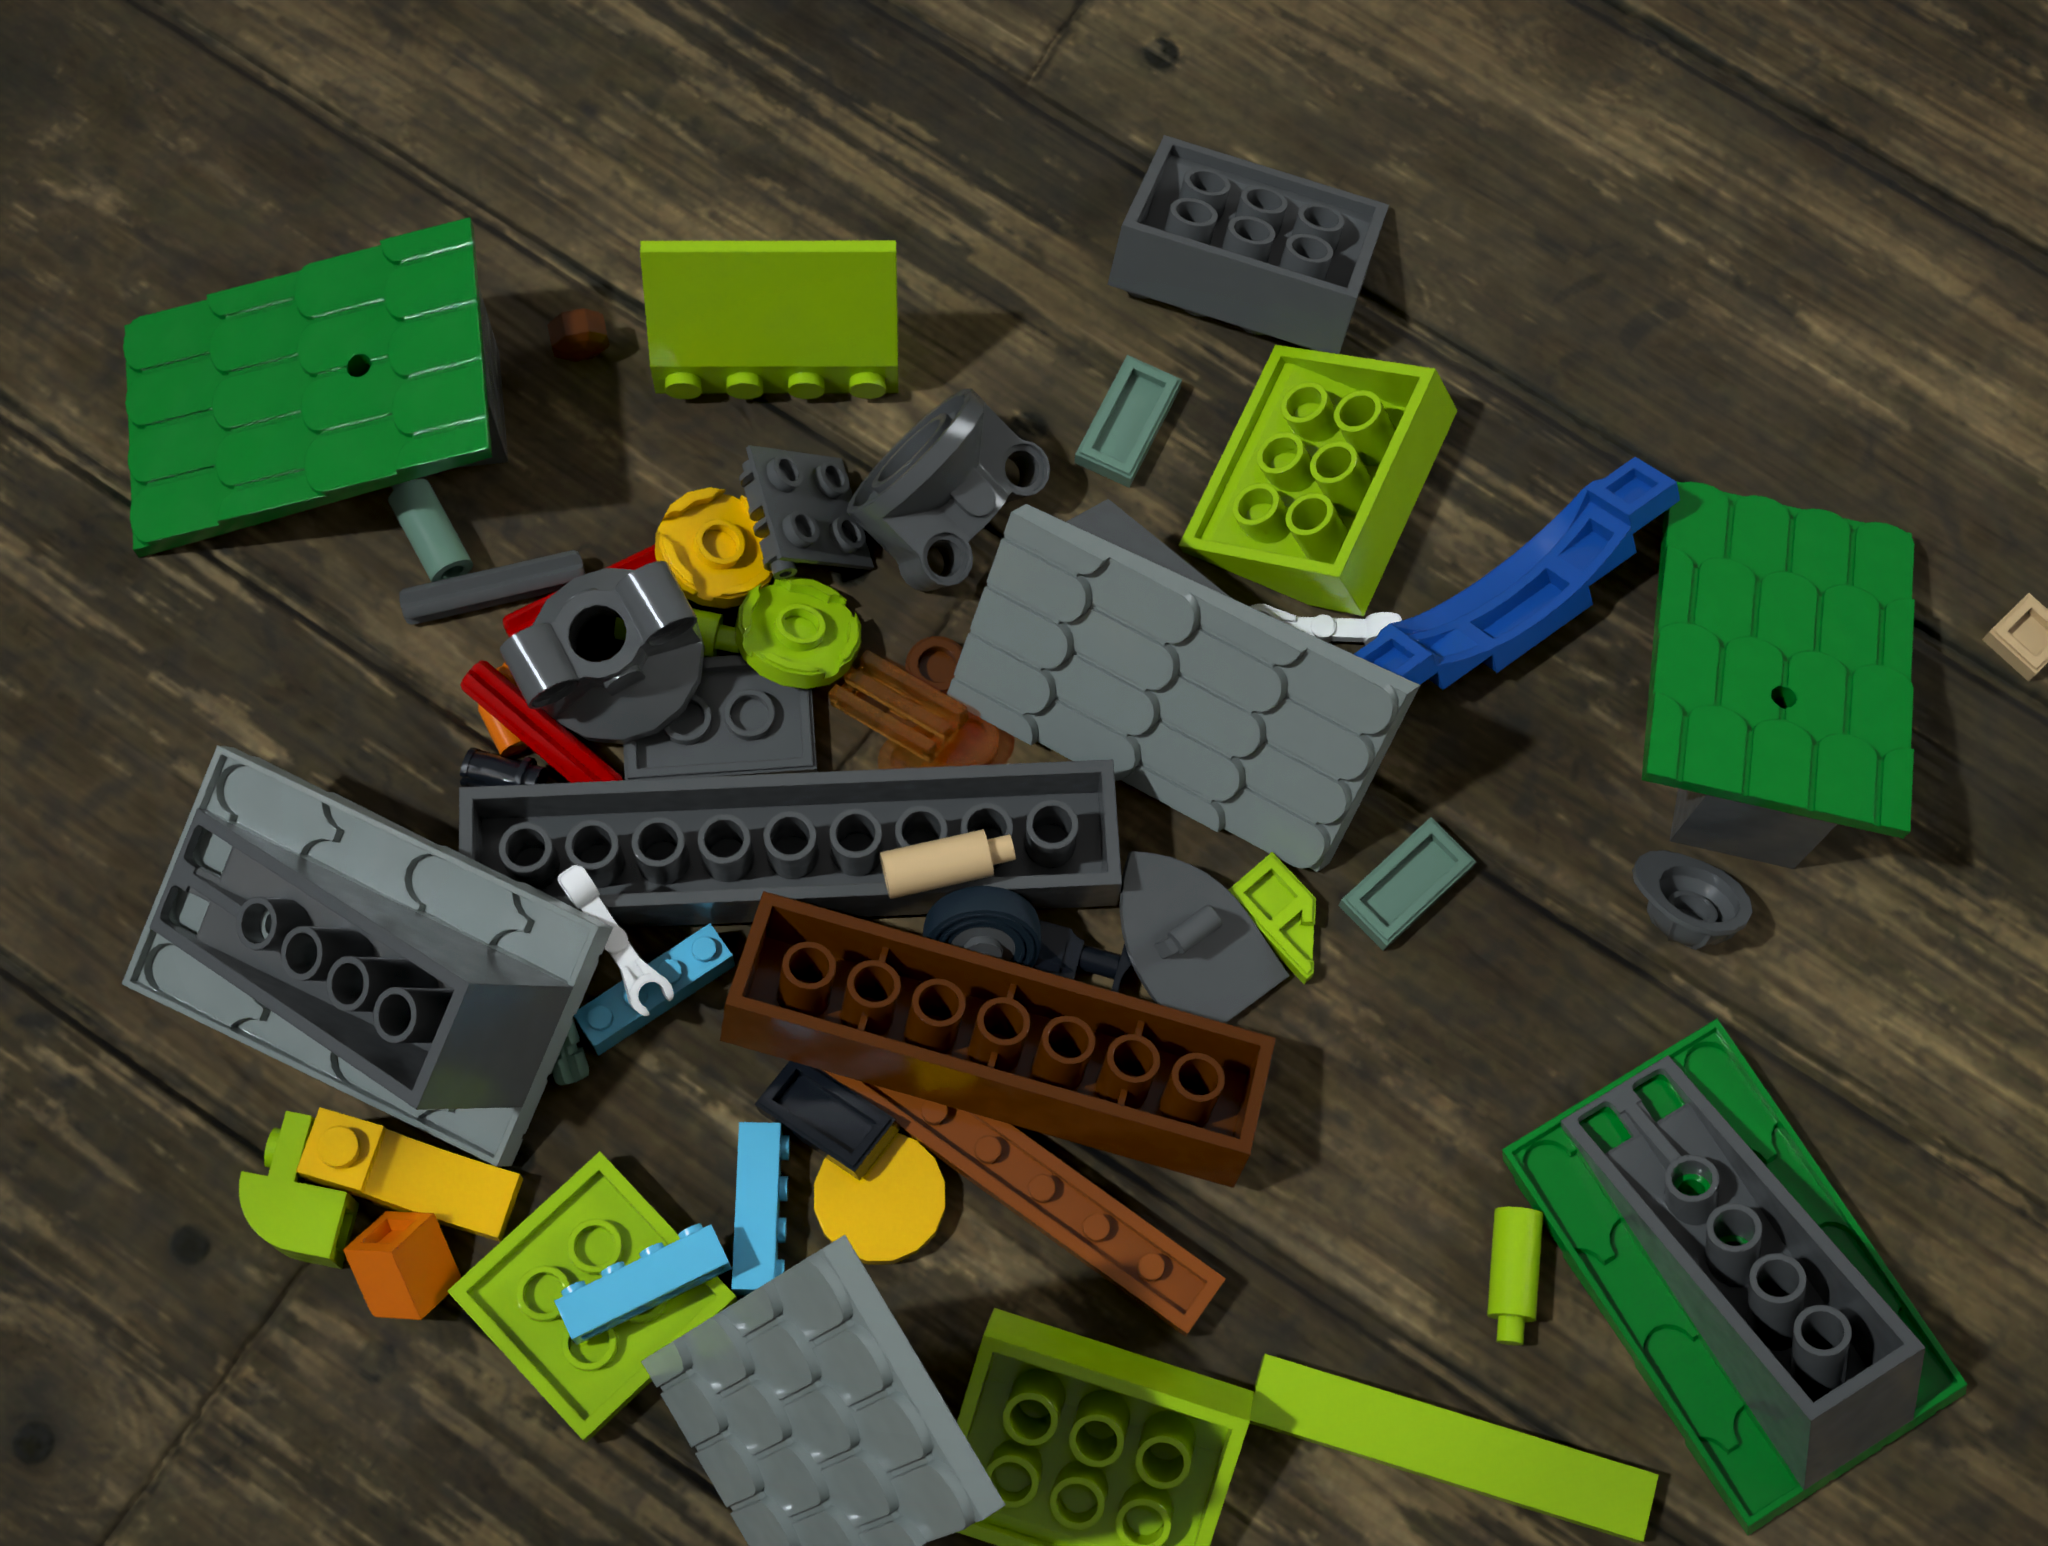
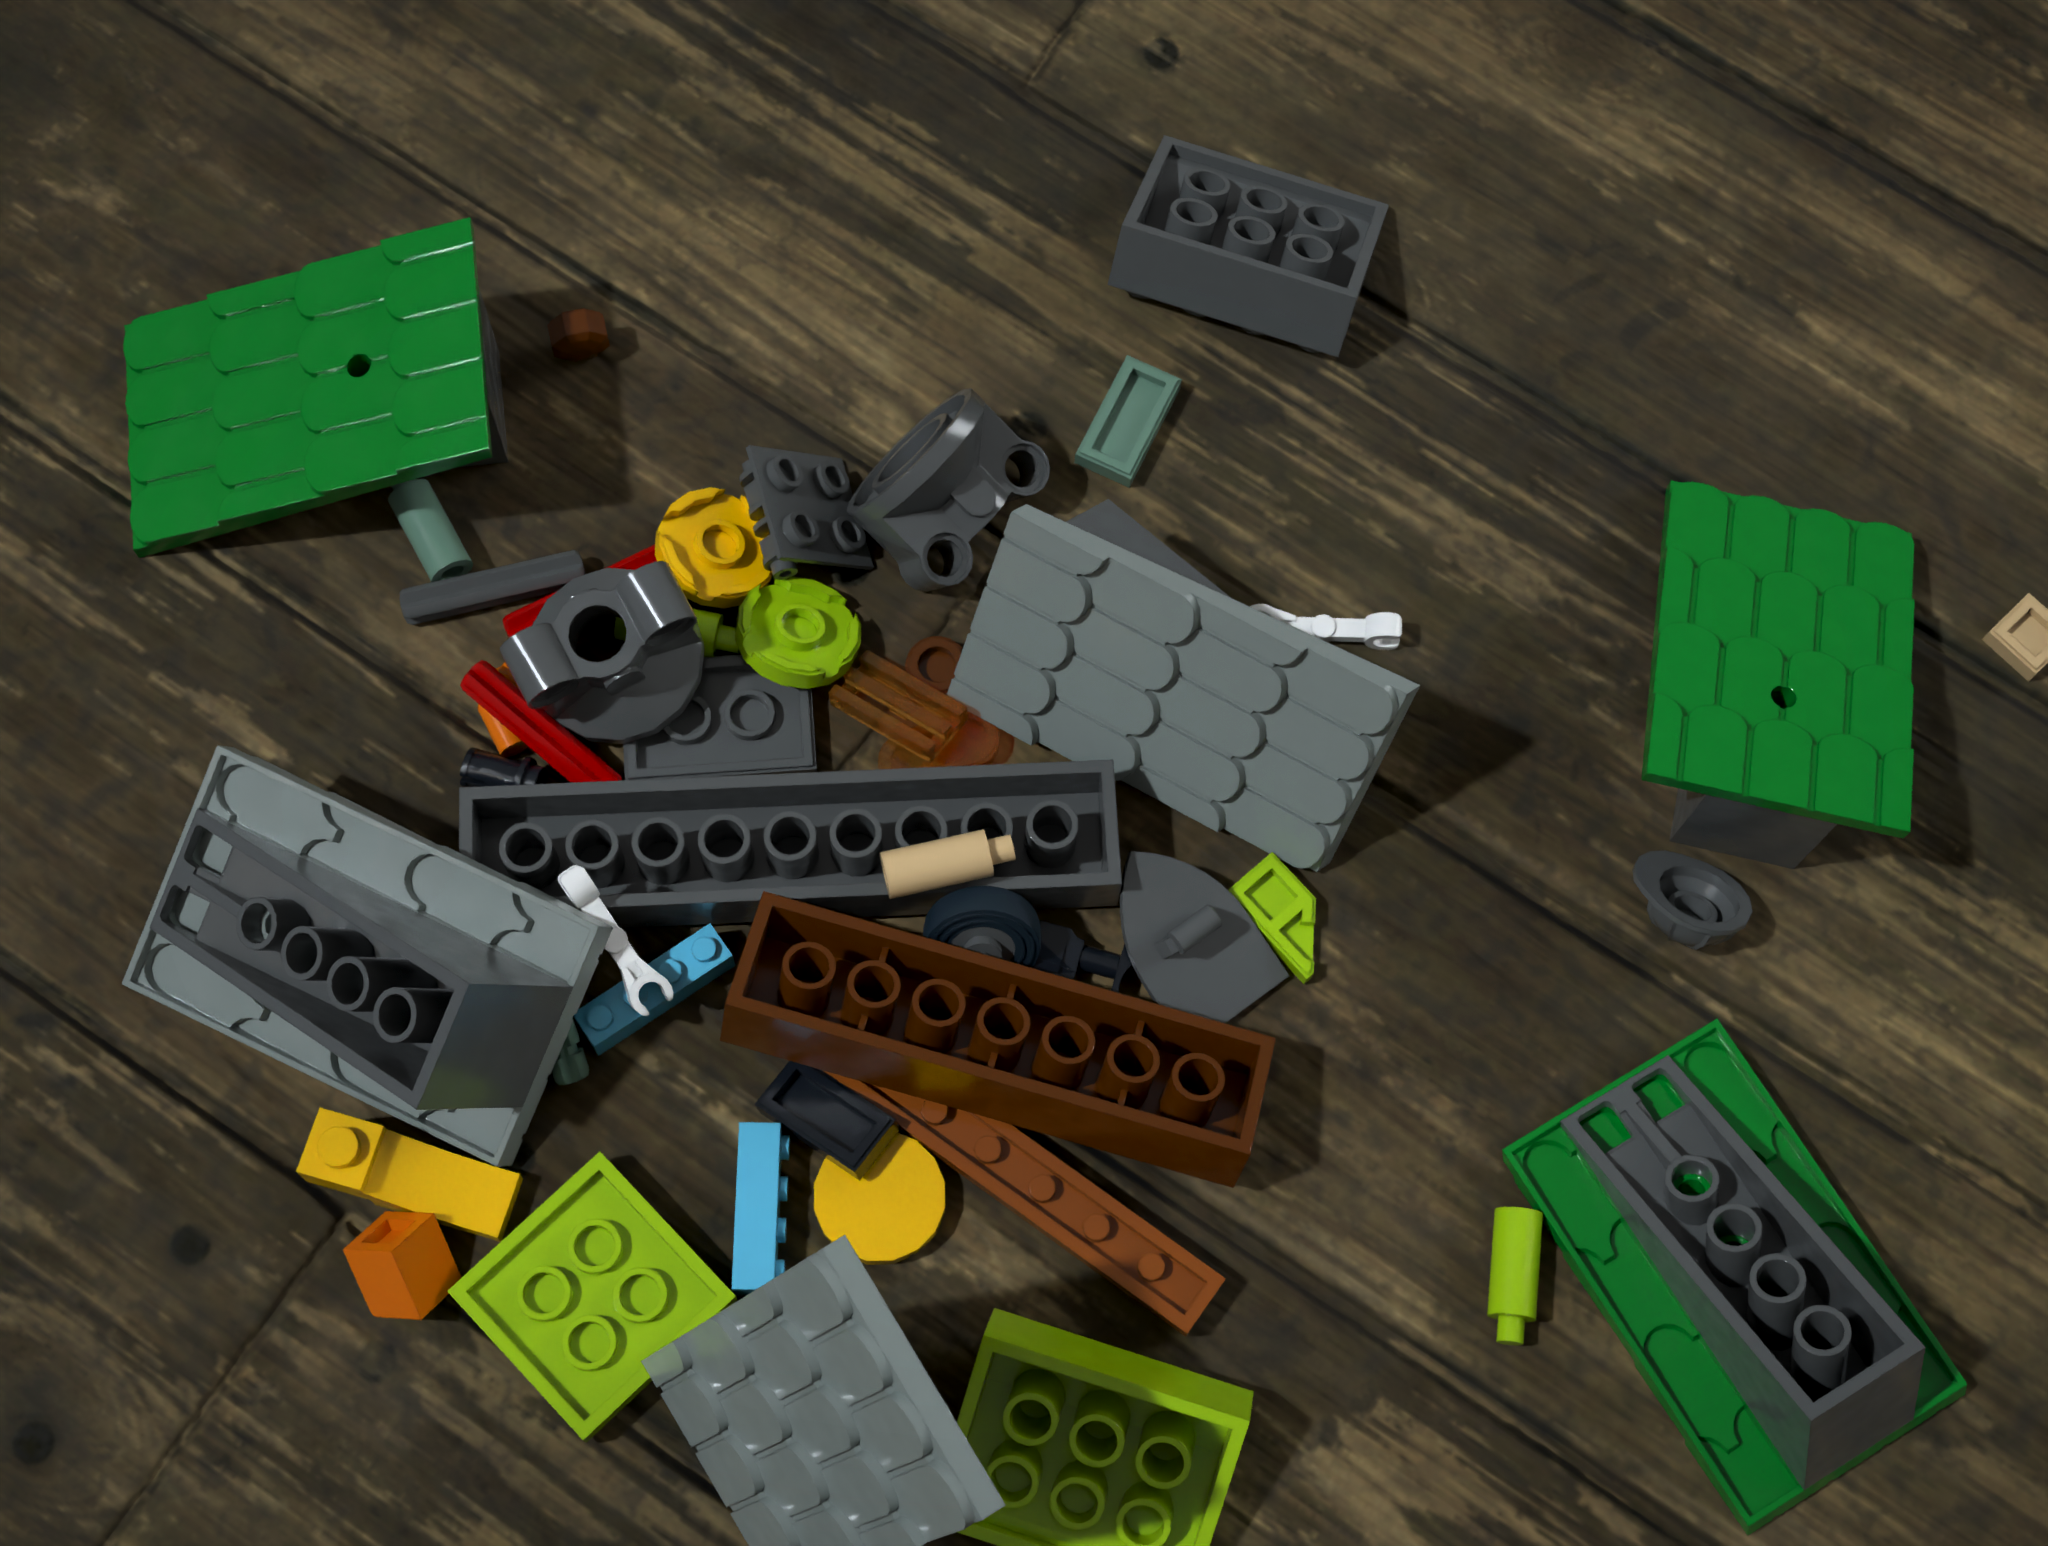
lime brick [239,1111,359,1269] -> none
medium azure piece [554,1223,732,1345] -> none
lime slope [640,240,899,399] -> none
lime slope [1178,345,1457,616] -> none
lime tile [1250,1354,1659,1543] -> none
sand green tile [1338,817,1476,951] -> none
blue piece [1354,457,1680,690] -> none

